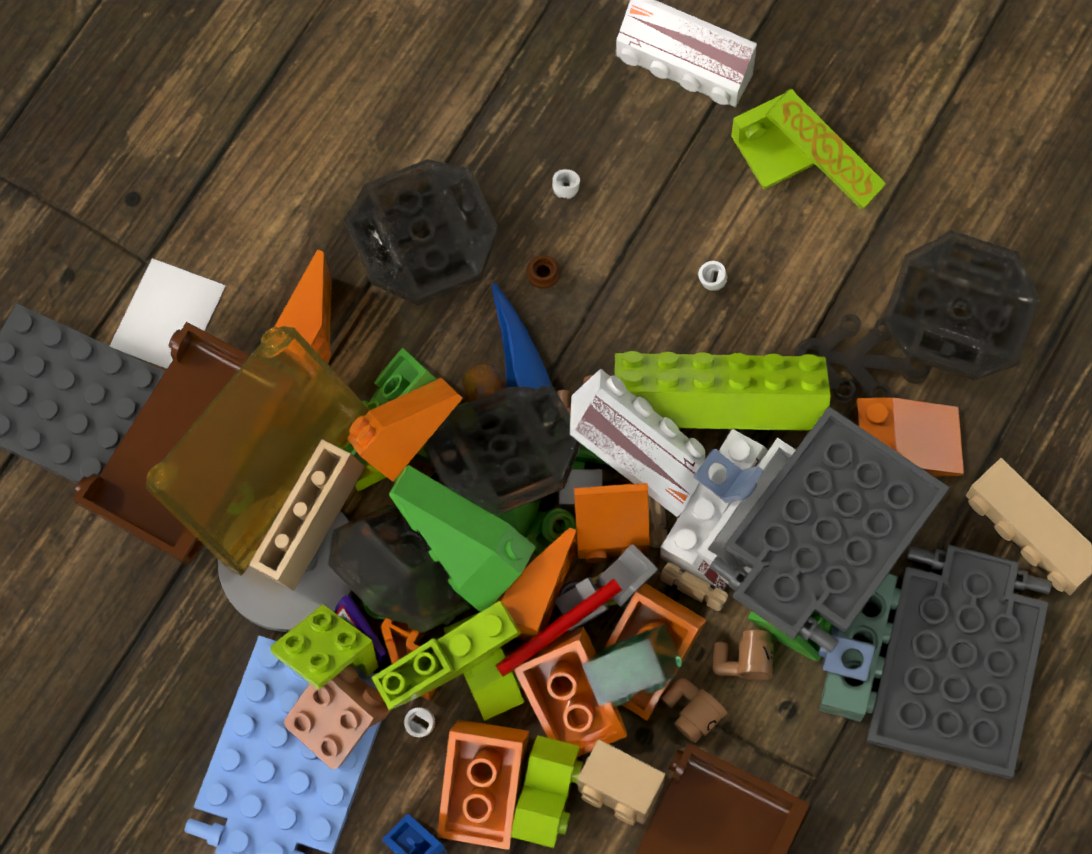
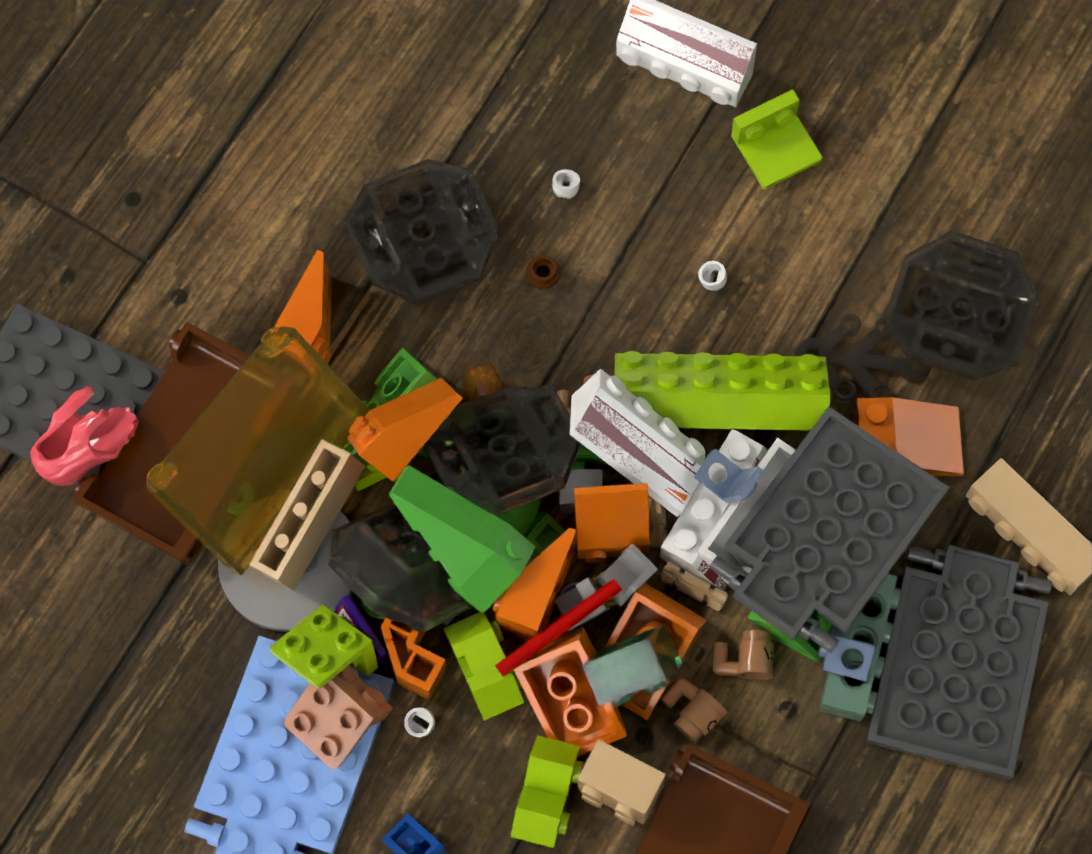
white sticker [110,258,226,369] -> none
lime slope [371,601,521,710] -> none
orange slope [437,719,529,850] -> none
blue piece [491,283,557,425] -> none
bright green plate [541,508,576,543] -> none
lime tile [765,89,886,209] -> none
none -> coral hair [30,386,139,486]

